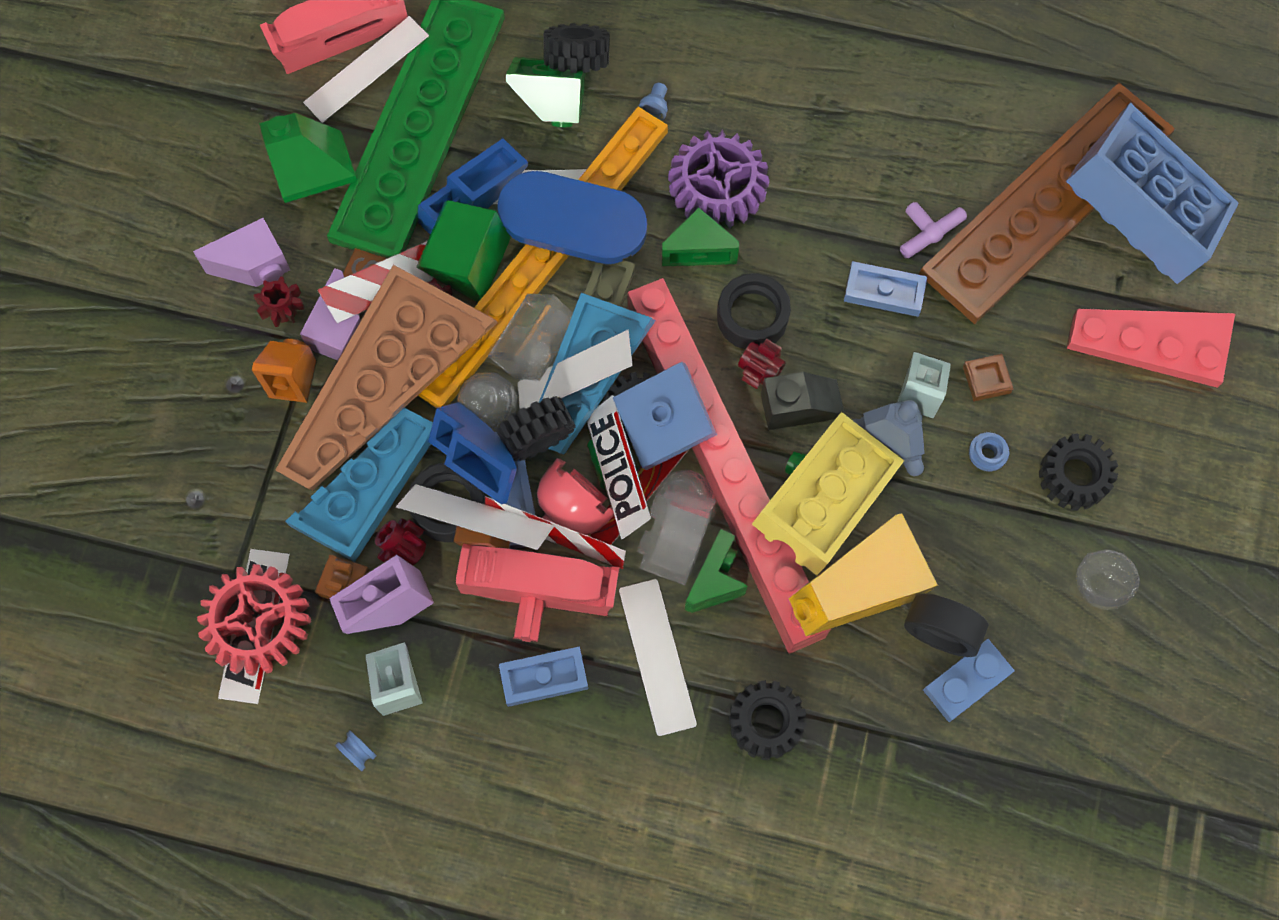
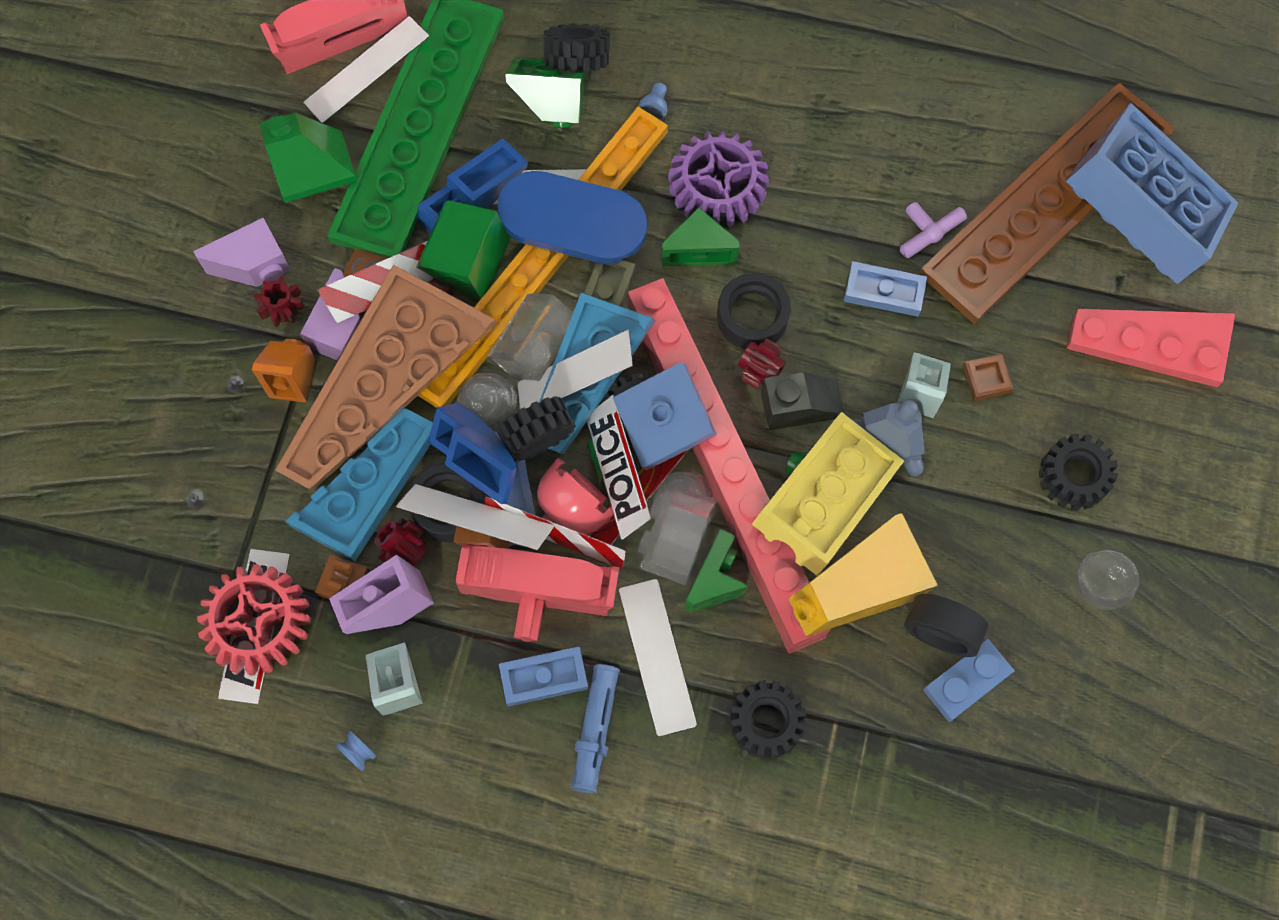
medium blue plate [969,432,1009,471] -> none
none -> medium blue pin [570,664,620,794]

